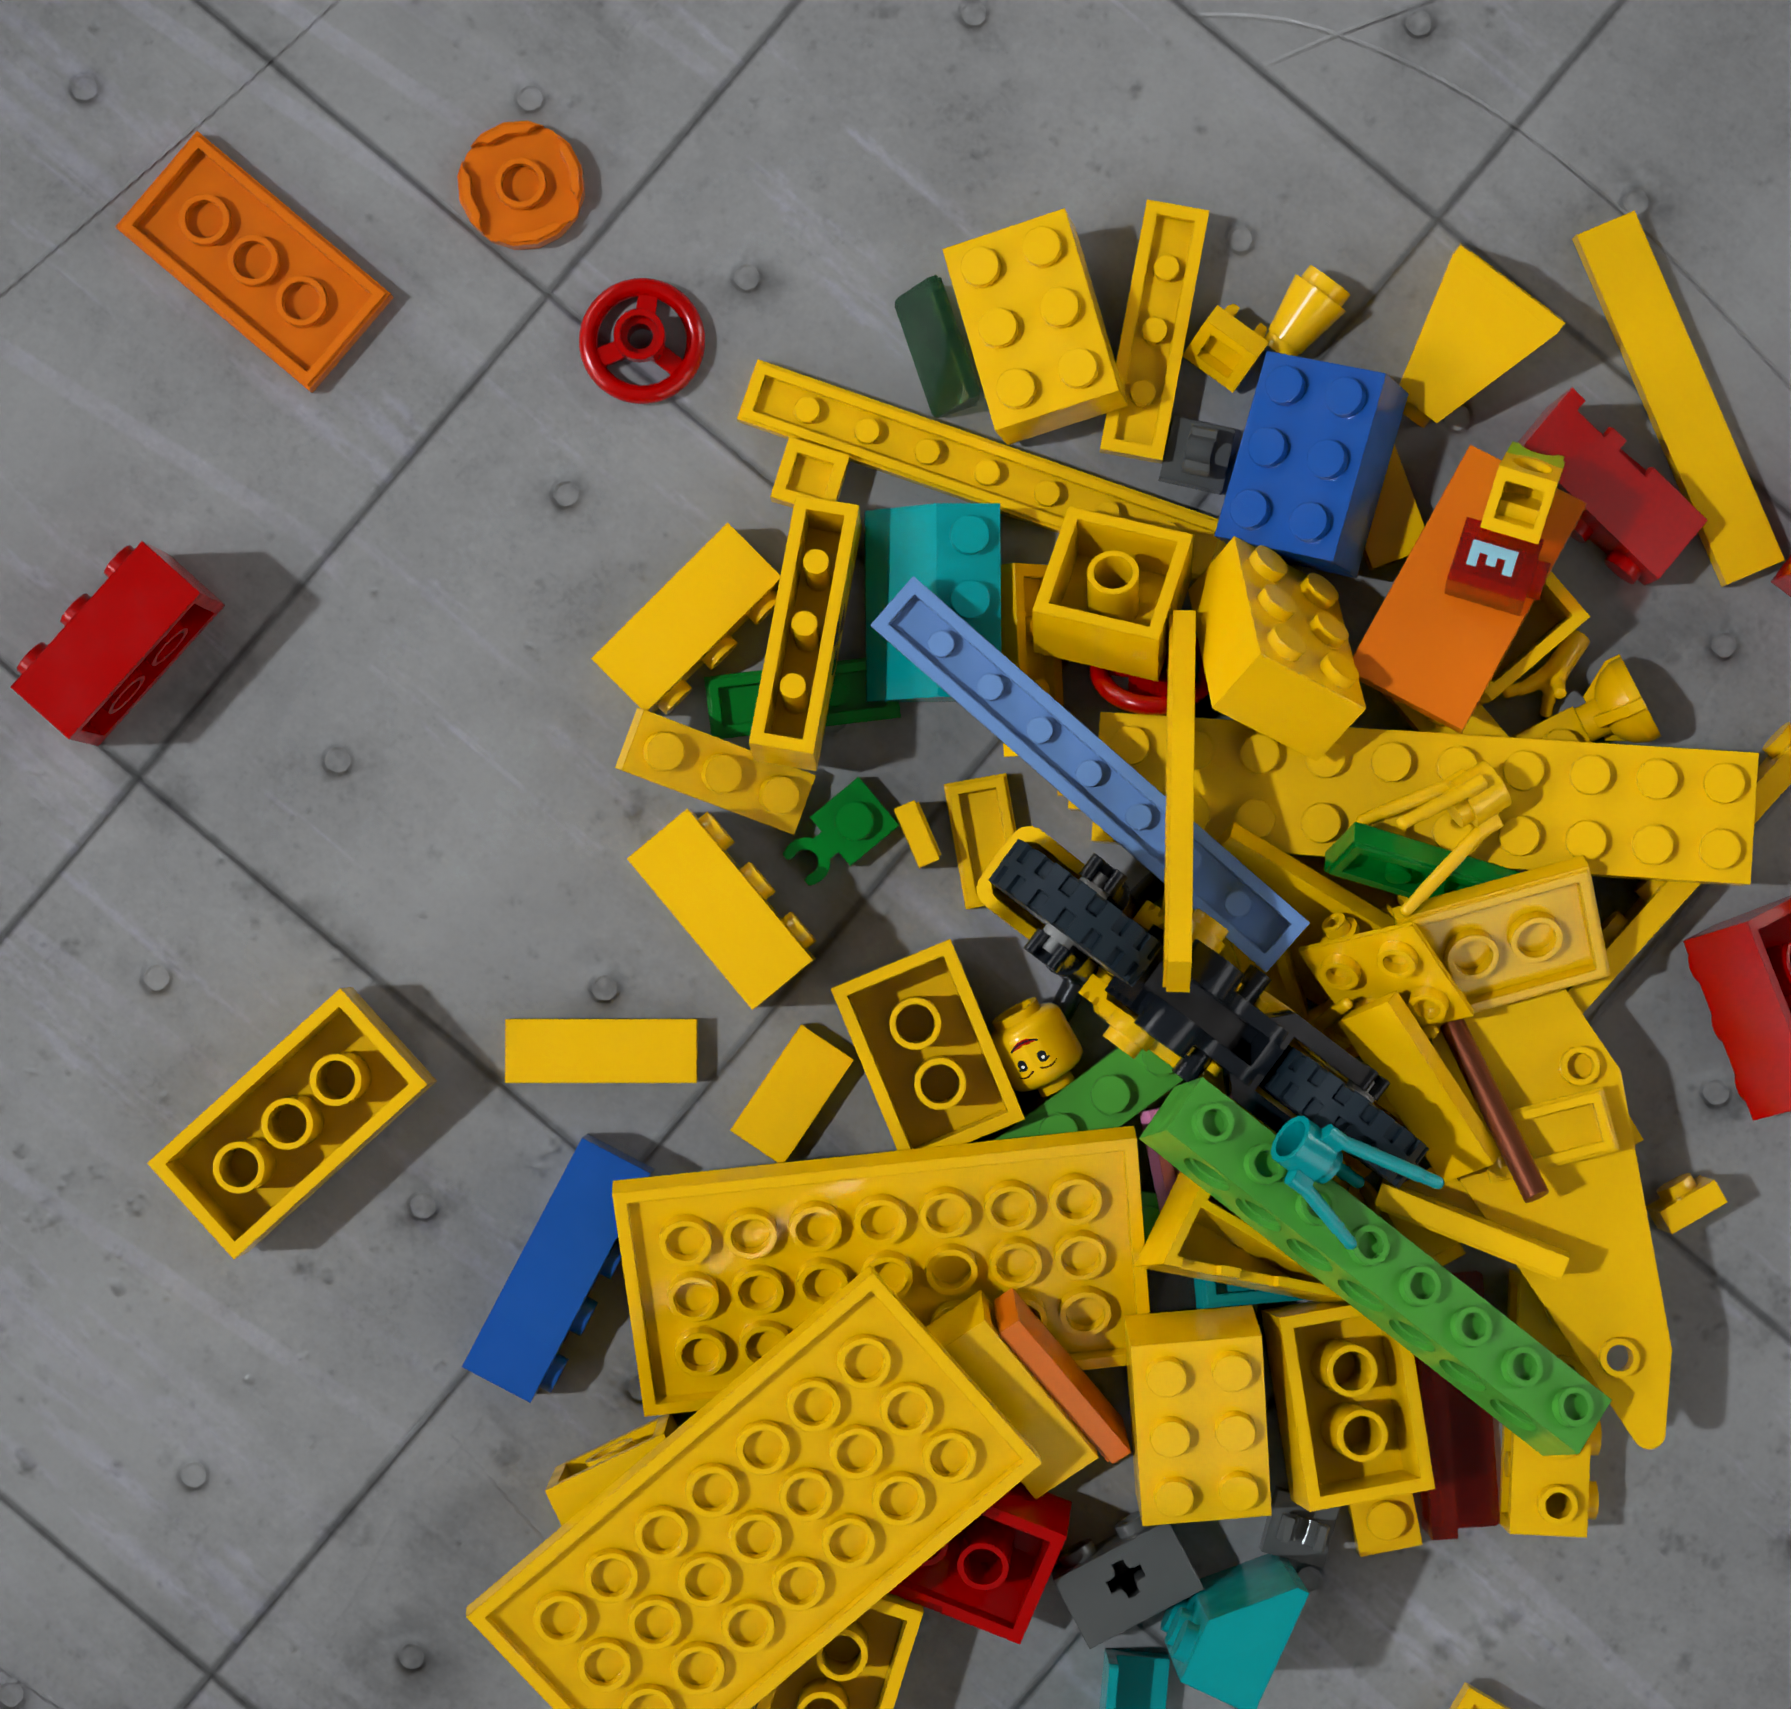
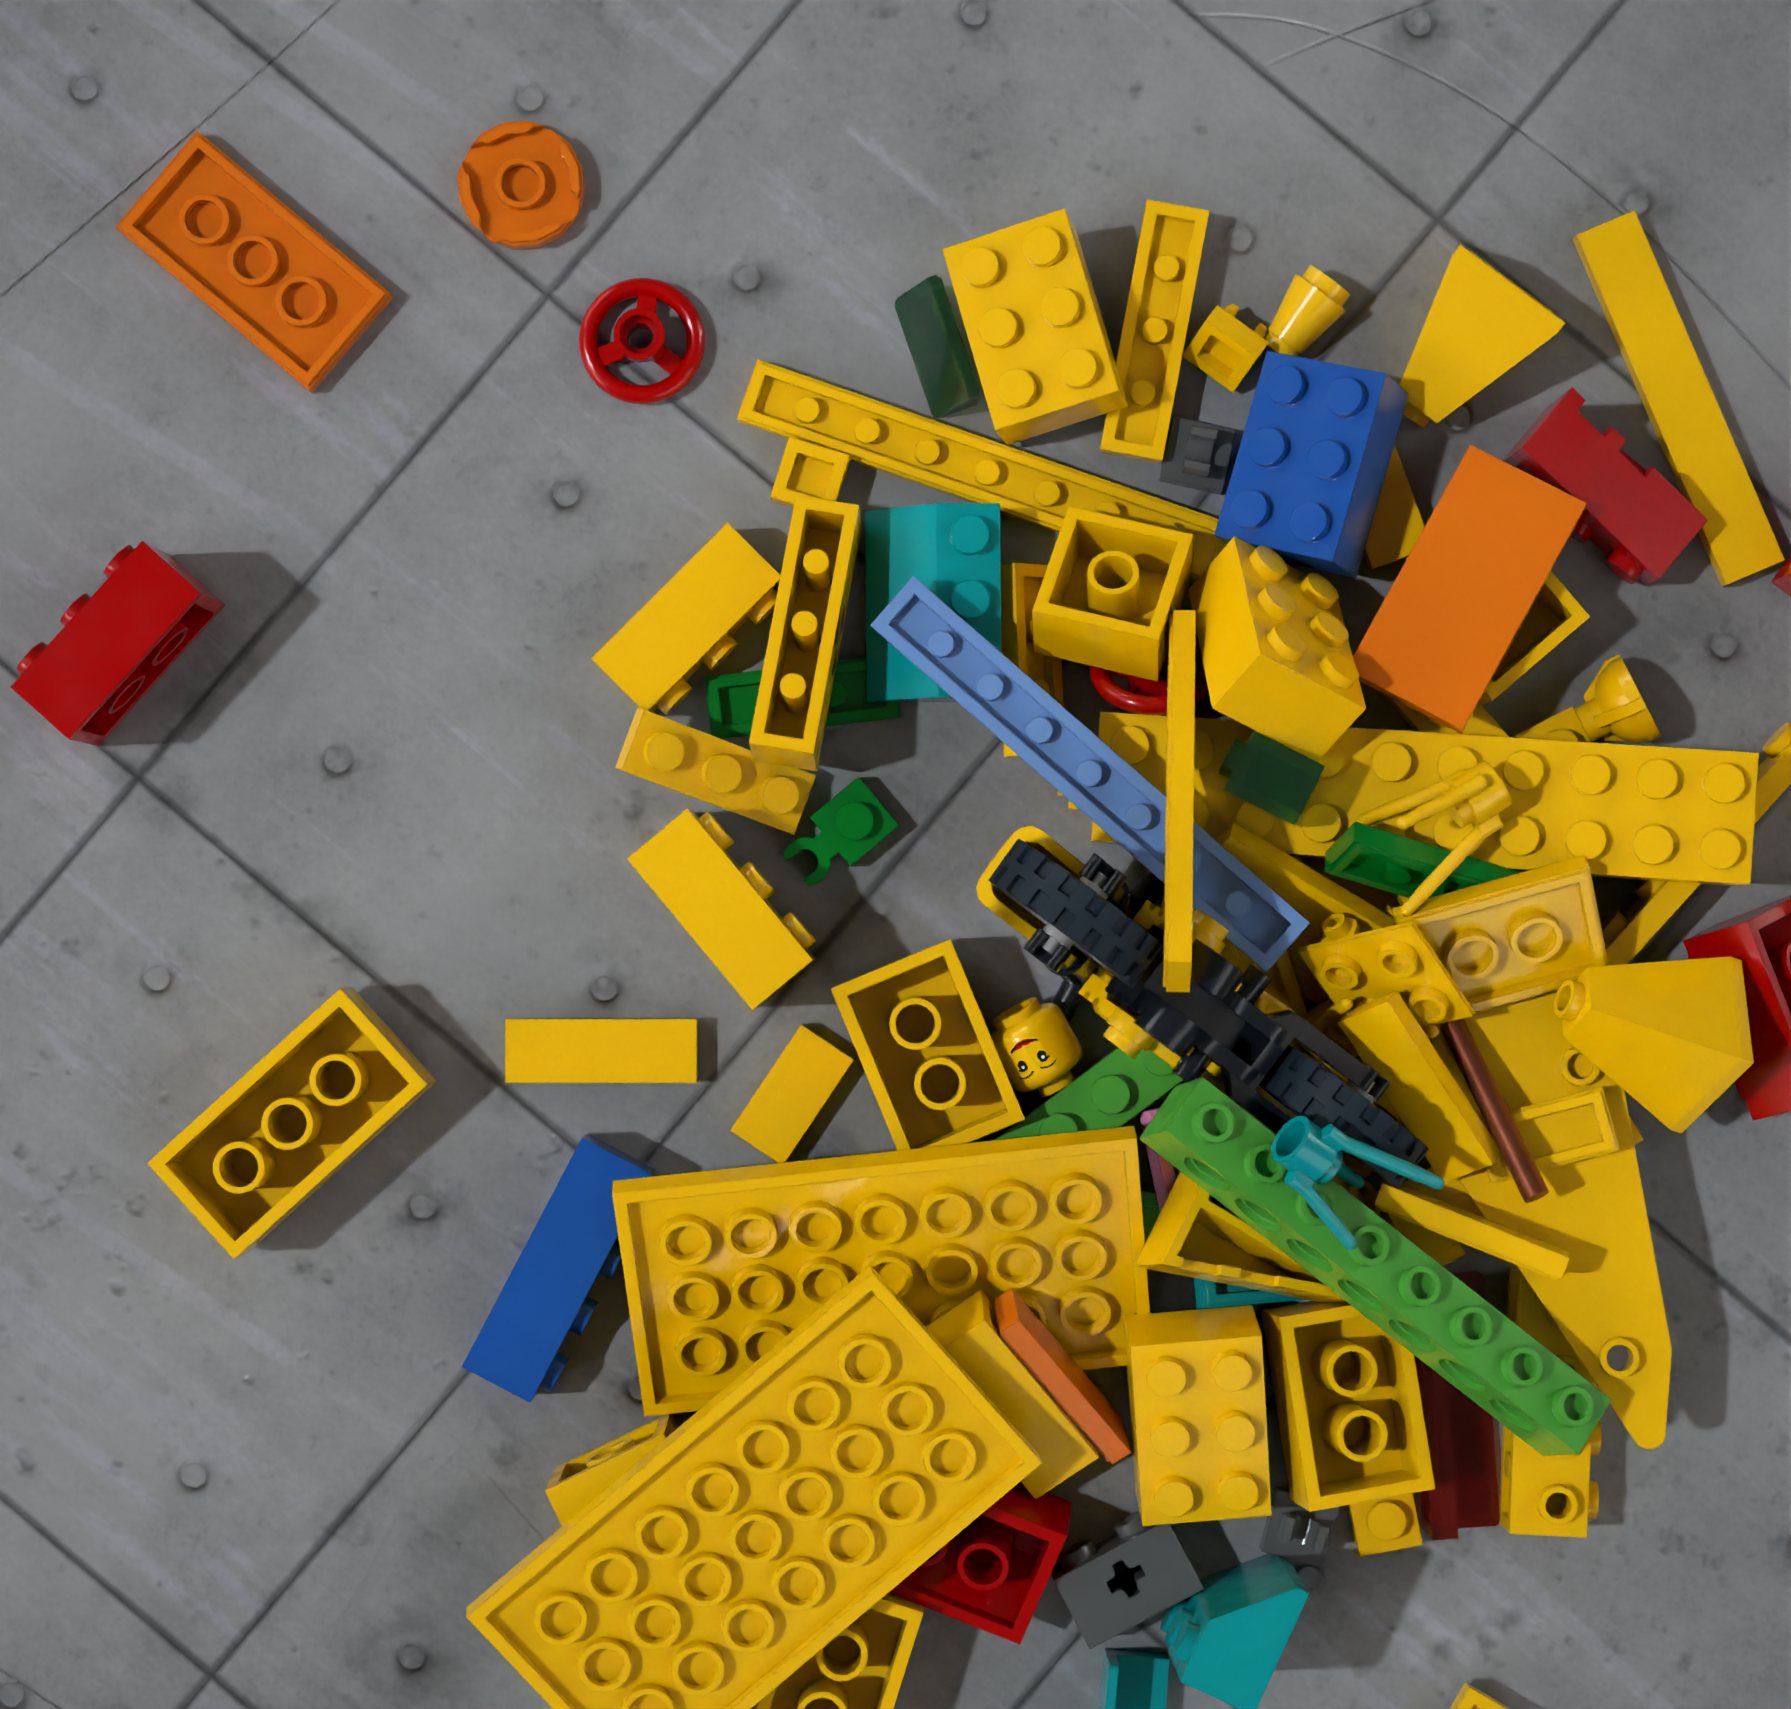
yellow tile [894,800,941,869] -> none
yellow tile [943,773,1016,909] -> none
clear red brick [1444,517,1551,616] -> none
yellow leg [1480,441,1565,544] -> none
yellow bar [1502,630,1590,718] -> none
yellow plate [1646,1173,1728,1234] -> none
none -> clear green brick [1218,730,1325,828]
none -> yellow slope [1554,956,1754,1134]

